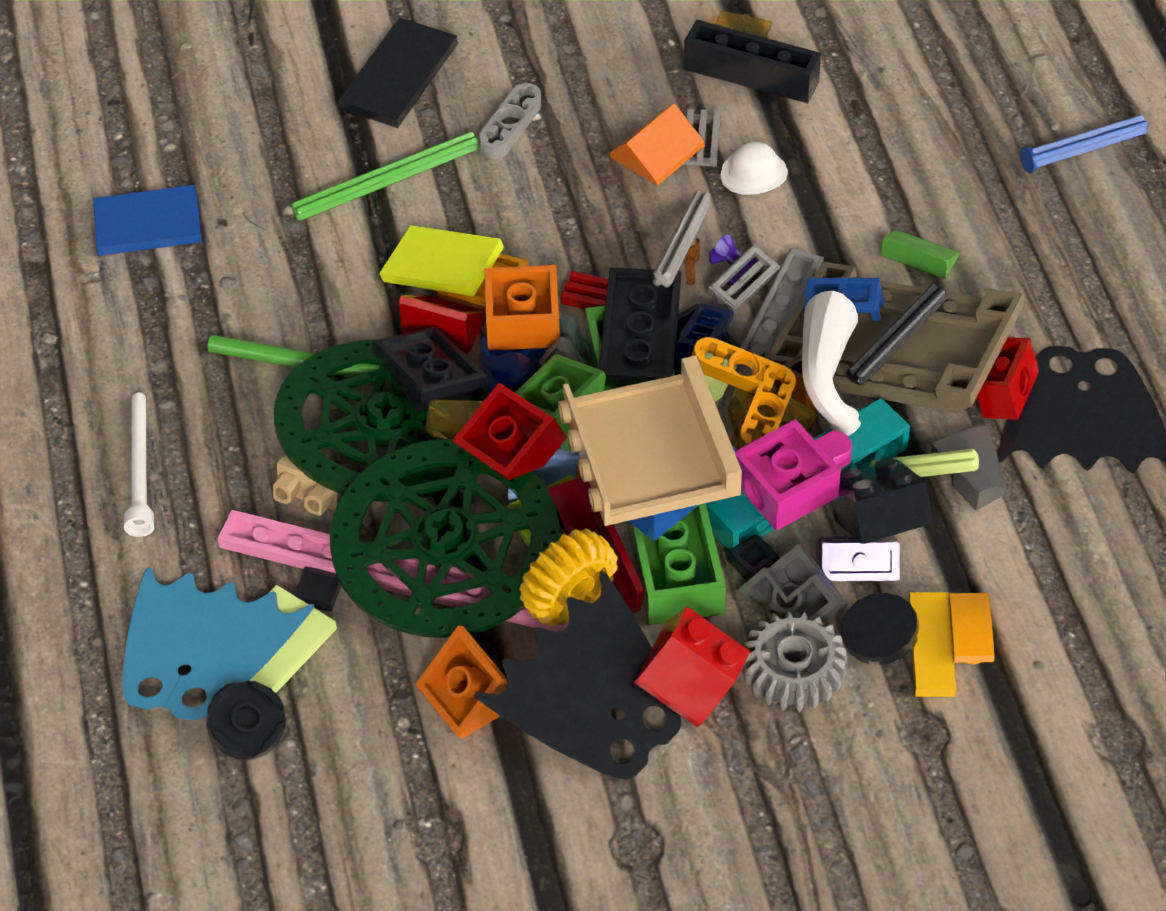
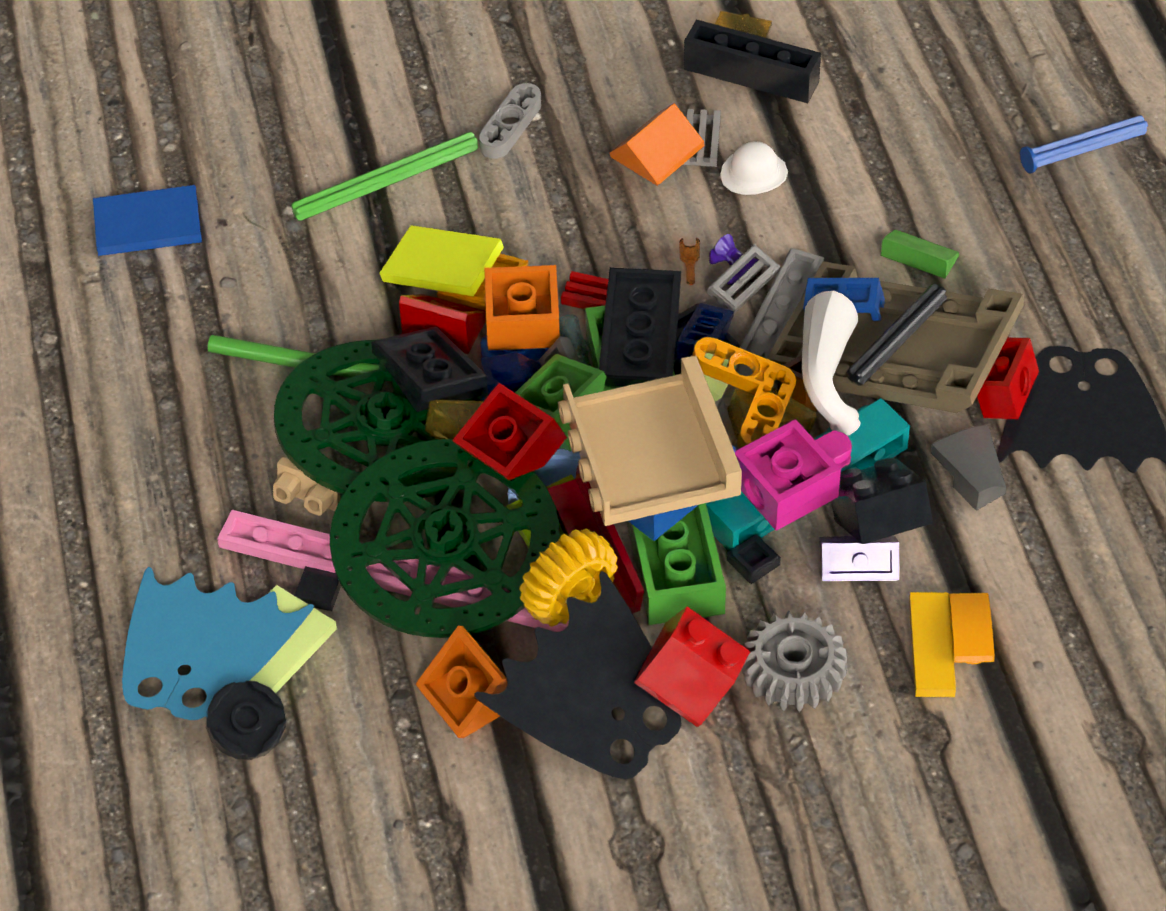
white piece [124,392,154,537] -> none
black tile [338,18,458,128] -> none
light grey axle [653,190,711,288] -> none
dark grey slope [738,544,848,622] -> none
black tile [841,593,919,665] -> none
yellowish green axle [869,449,979,477] -> none

